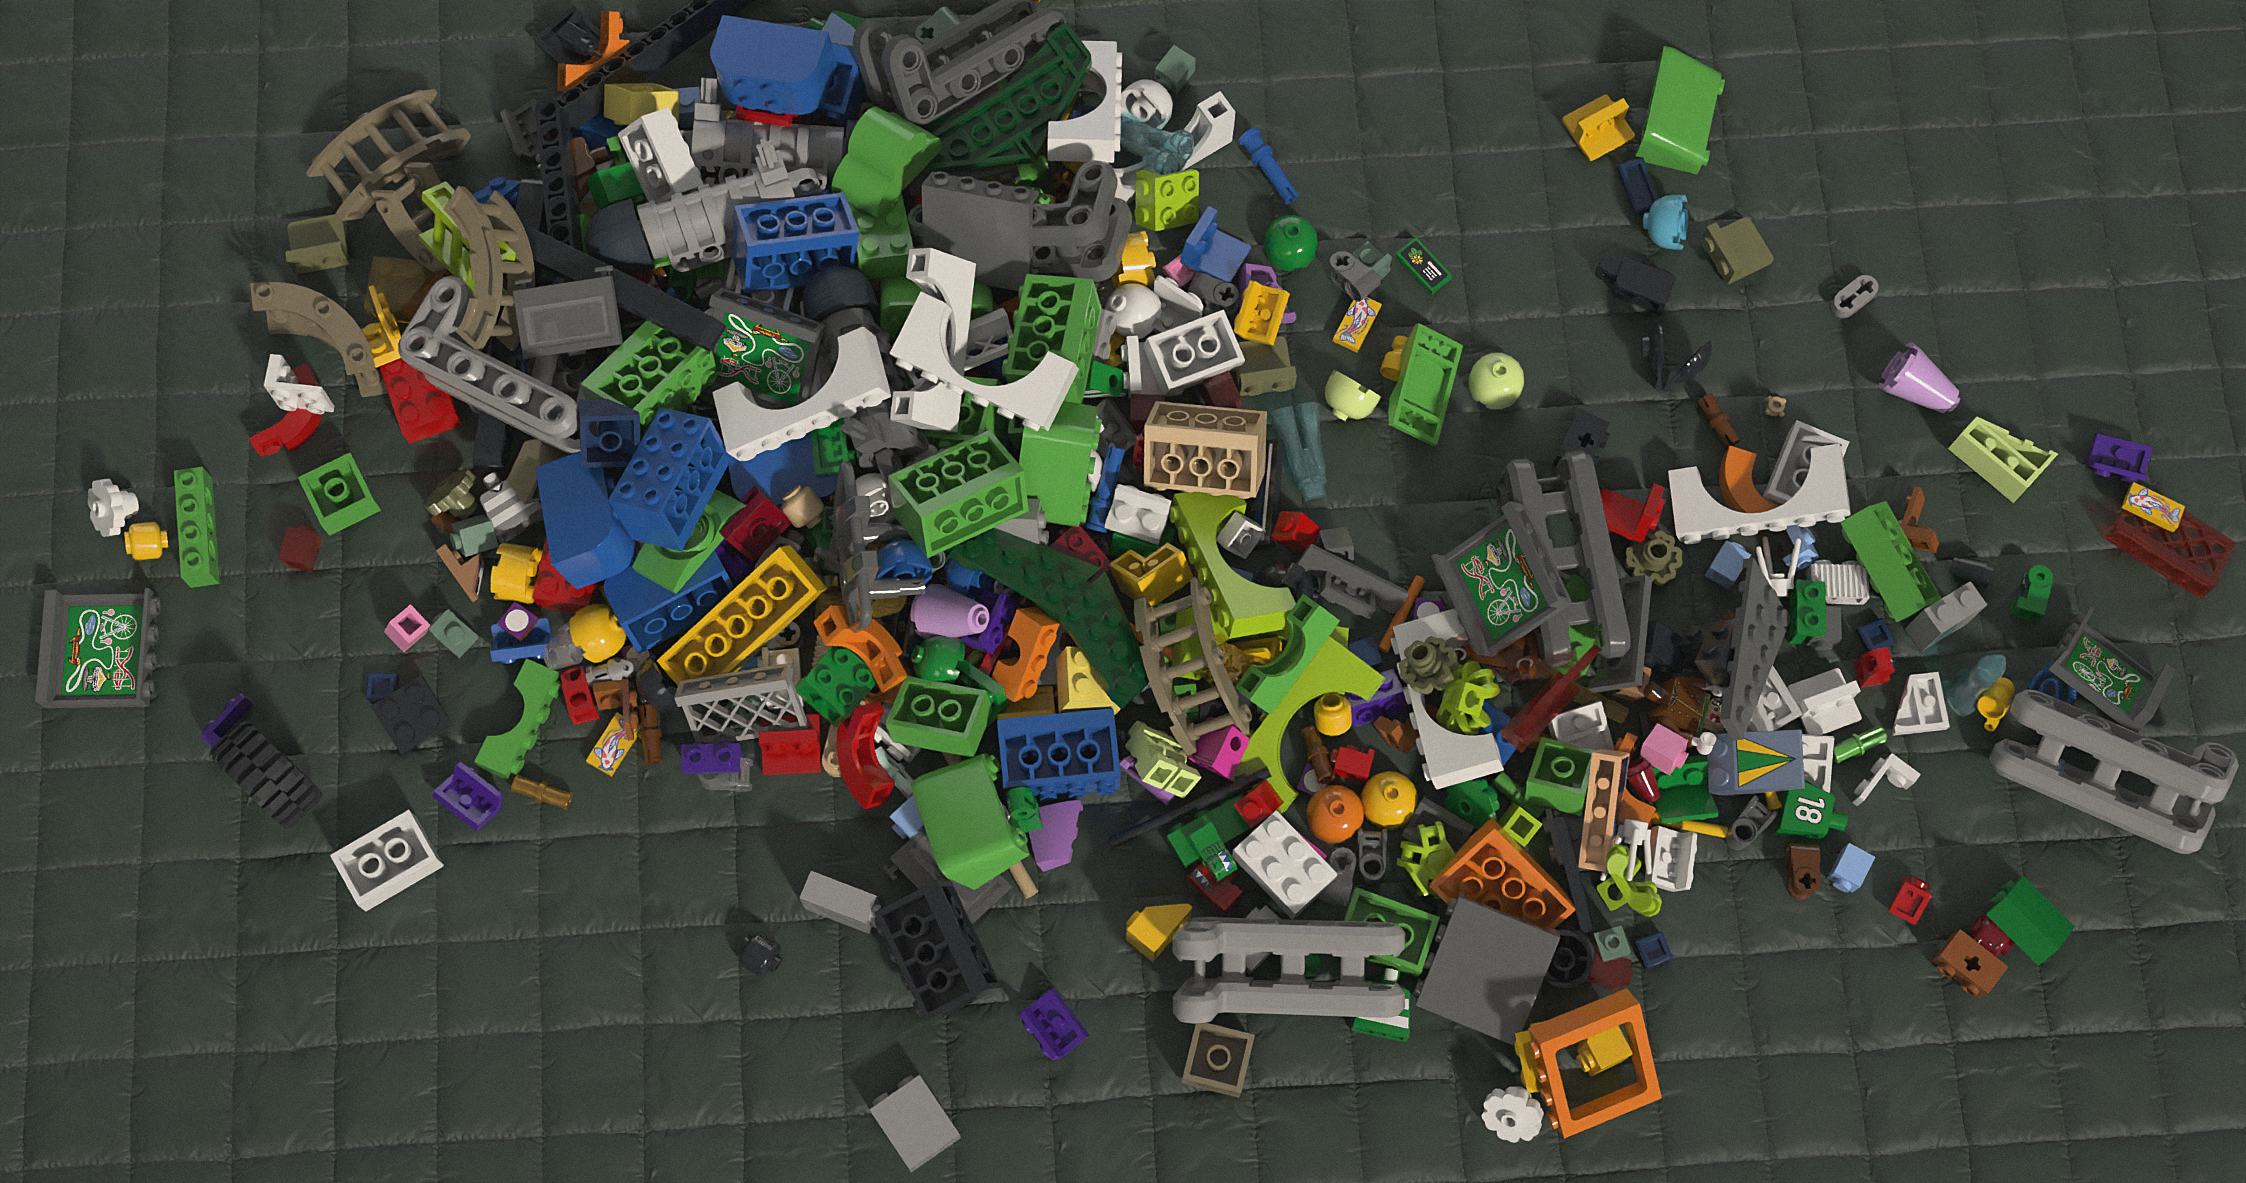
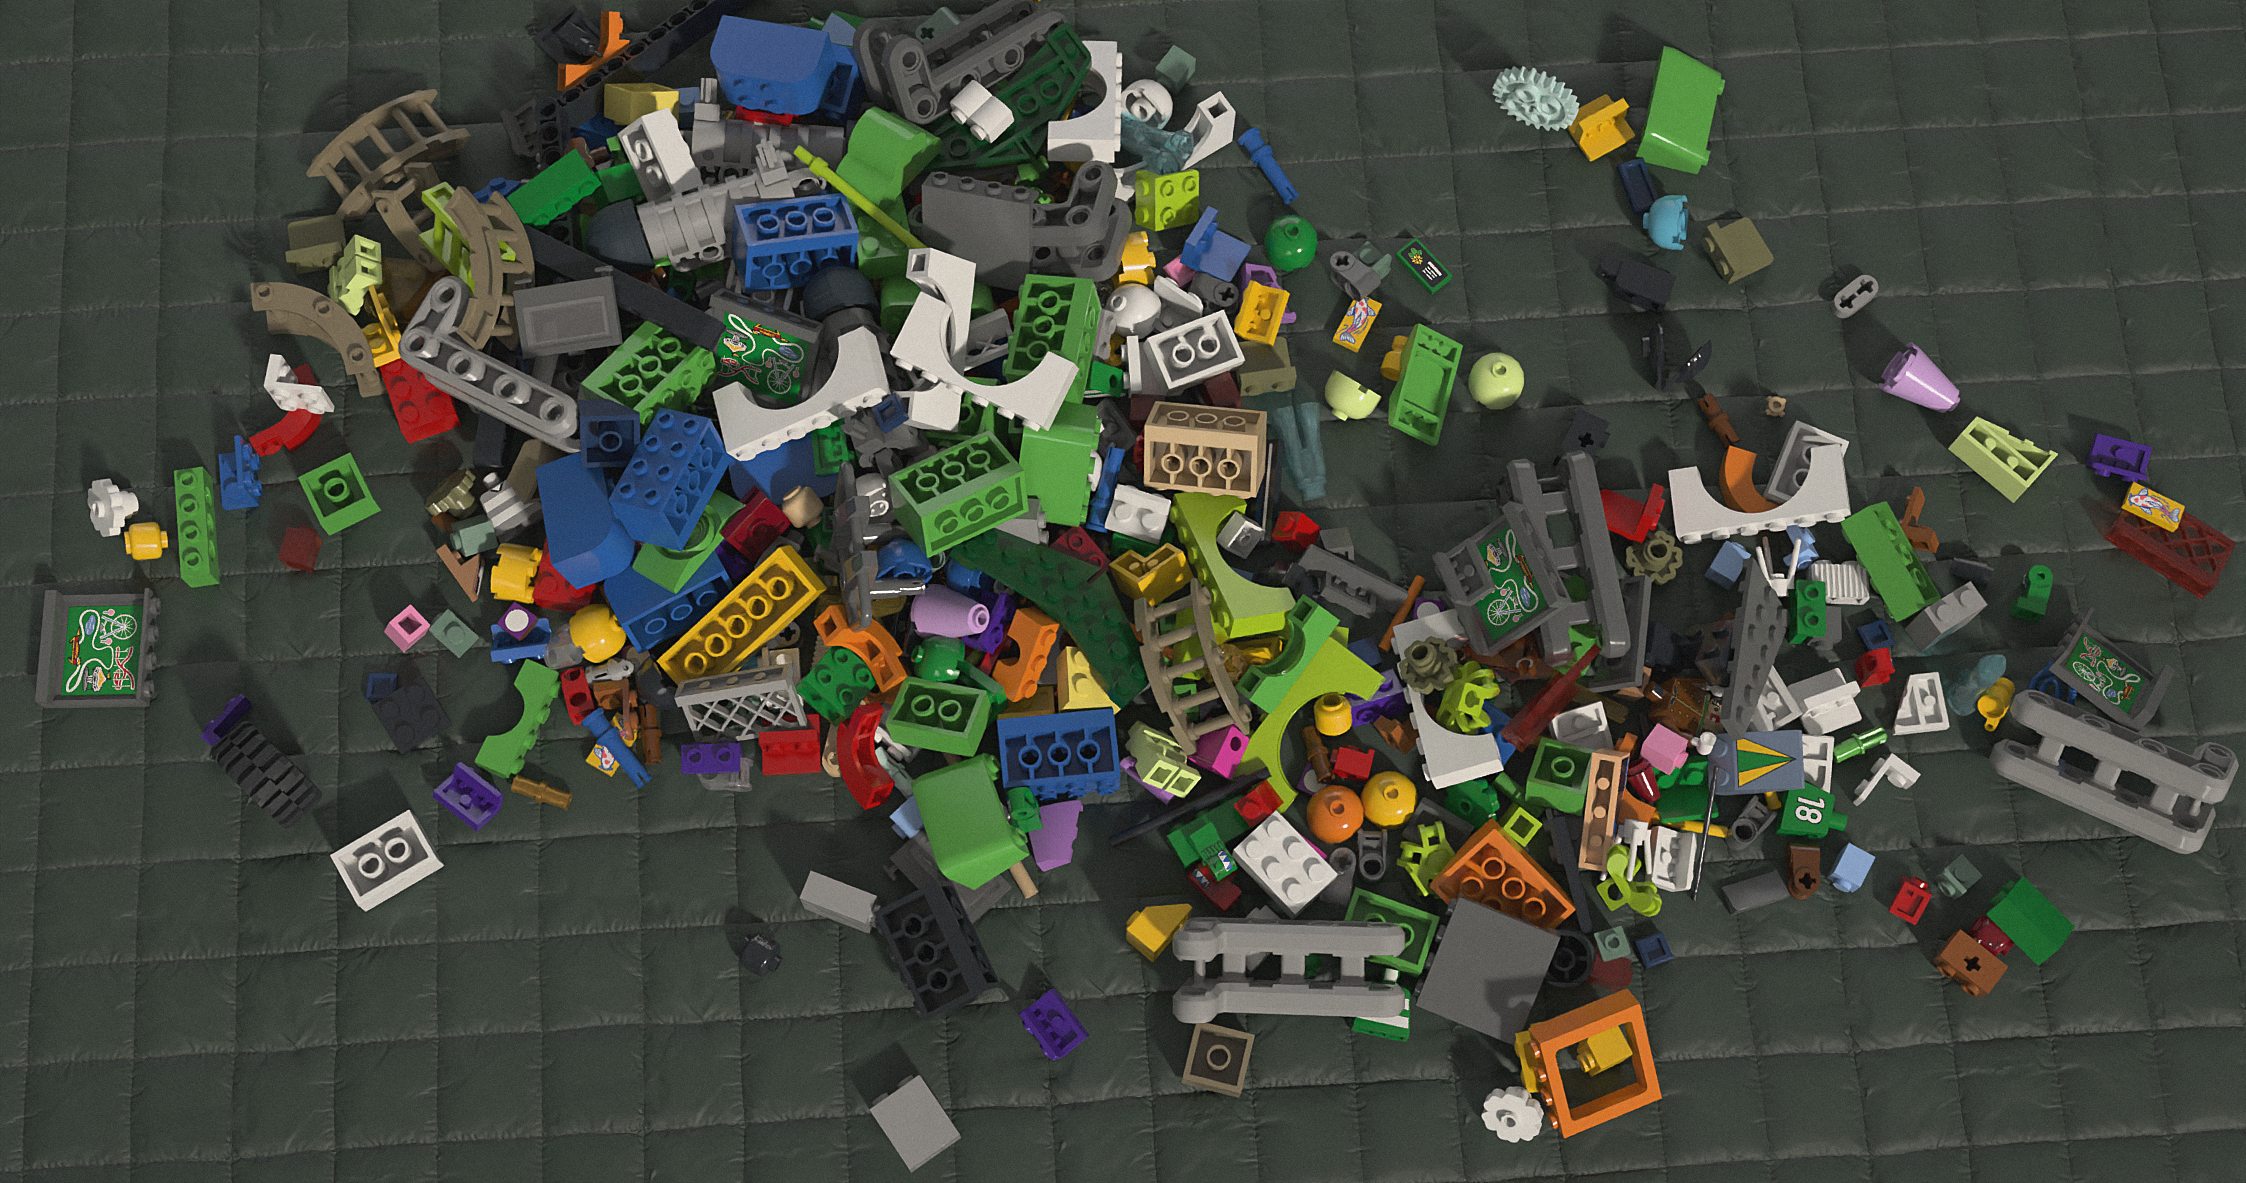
none -> blue bracket [219,435,263,511]
none -> yellowish green hips [327,235,382,315]
none -> green brick [506,149,602,230]
none -> blue pin [581,707,653,789]
none -> lime bar [793,145,928,249]
none -> dark blue tile [871,393,909,434]
none -> white brick [950,80,1014,143]
none -> dark grey bracket [1433,538,1497,606]
none -> light aqua gear [1492,66,1579,131]
none -> black piece [1691,765,1719,901]
none -> dark grey slope [1721,871,1790,915]
none -> sand green bracket [1934,854,1982,900]

